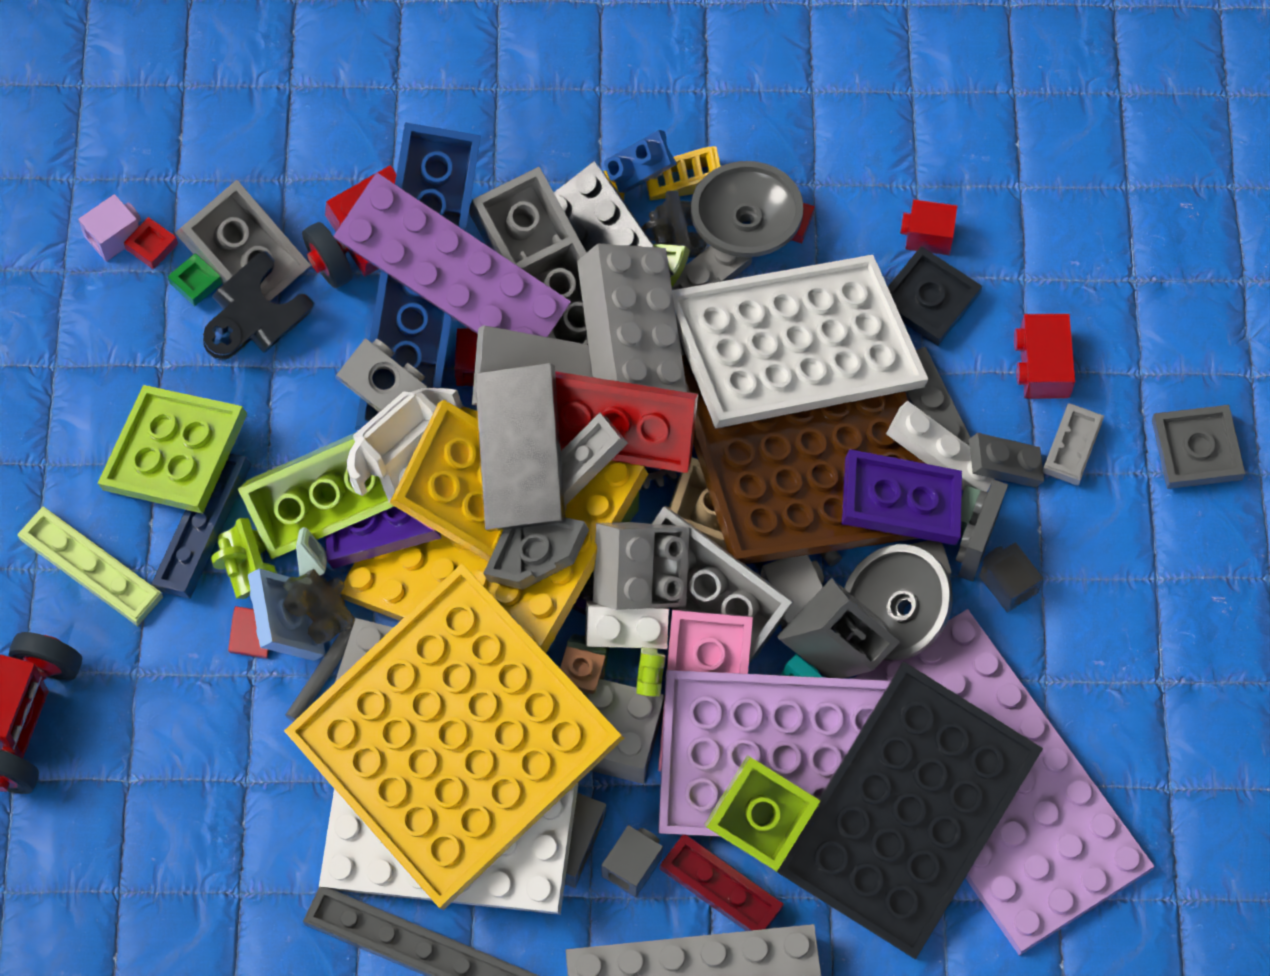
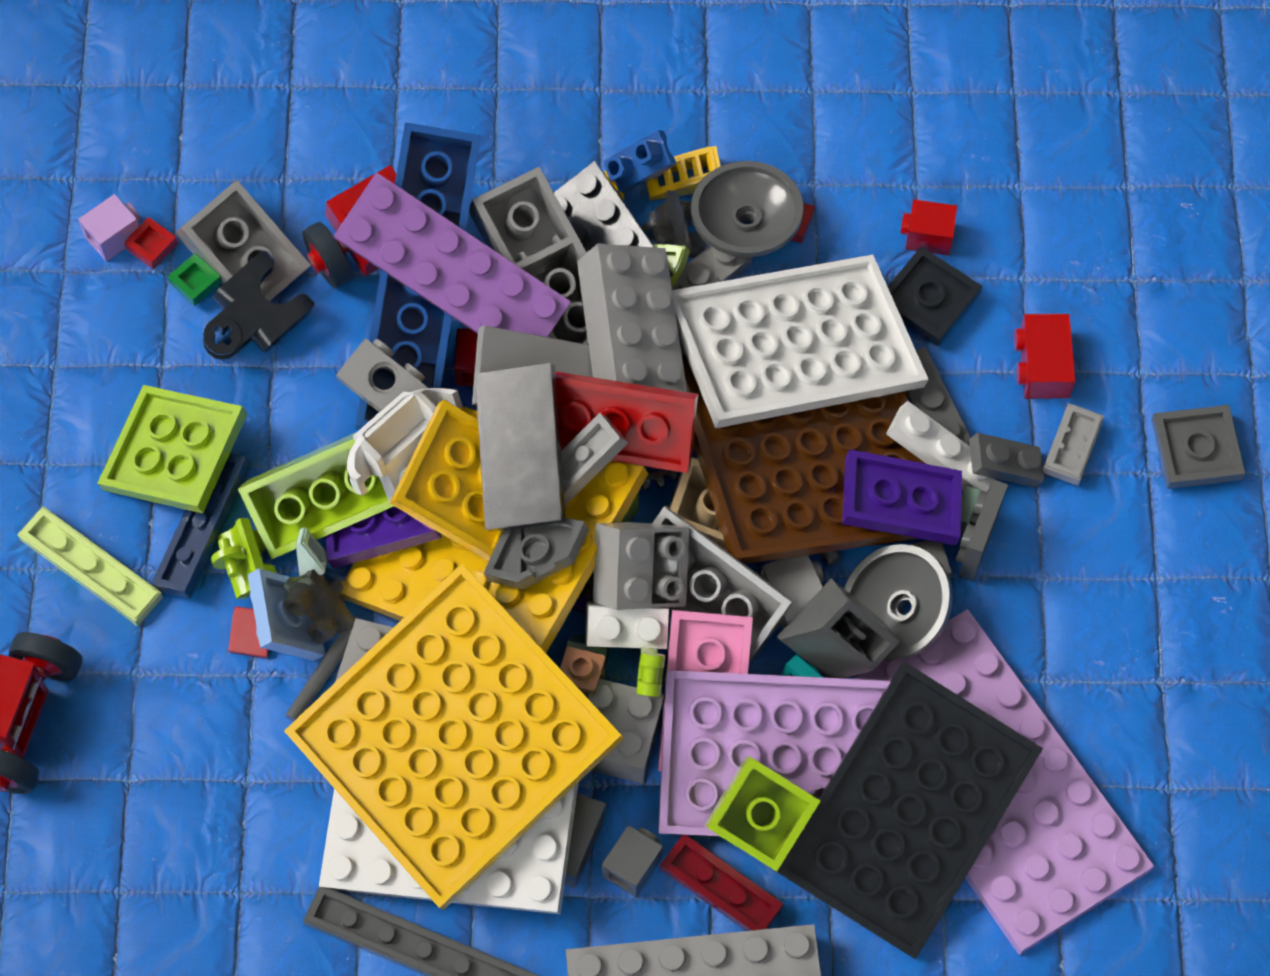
clear smoke brick [979,542,1044,613] -> none

